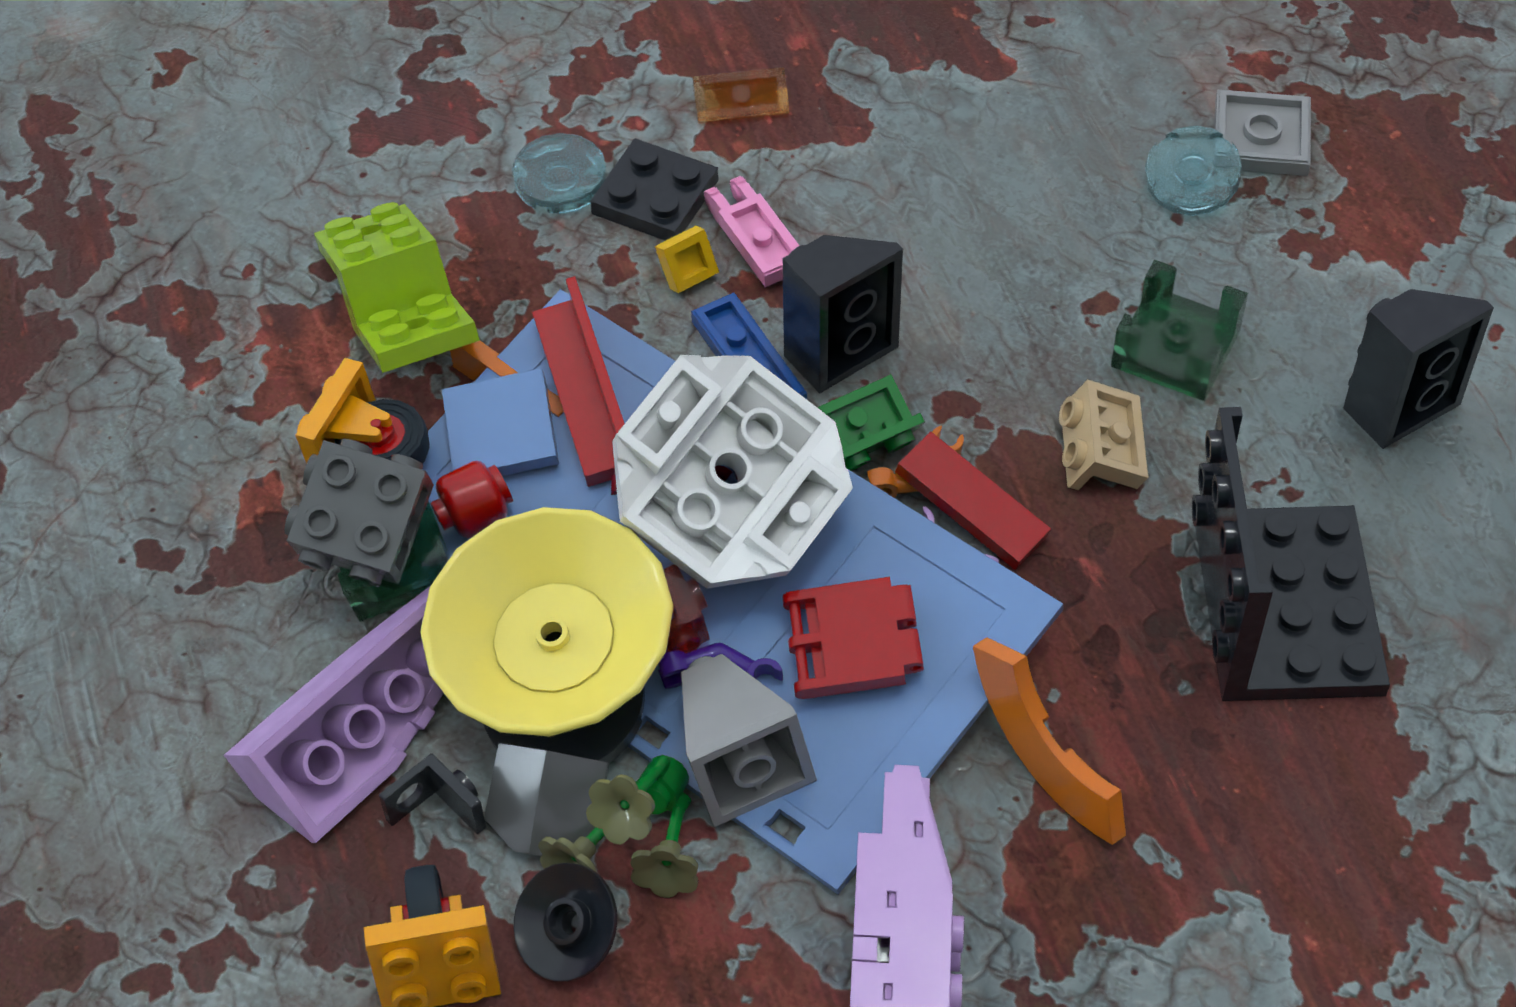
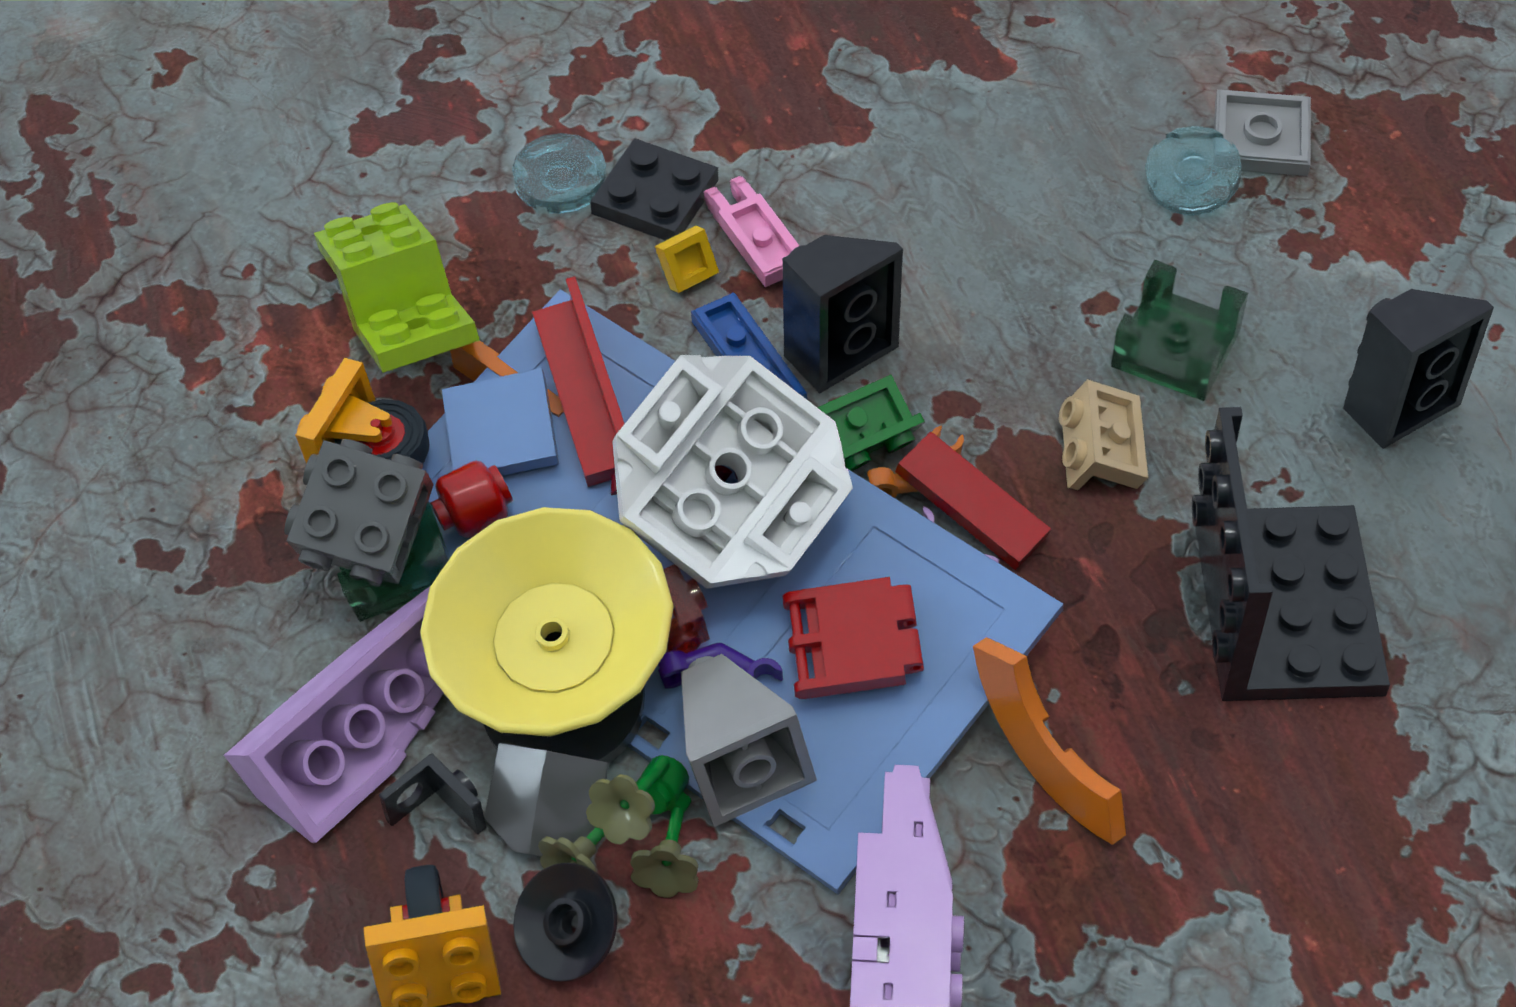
clear orange slope [692,67,790,123] -> none

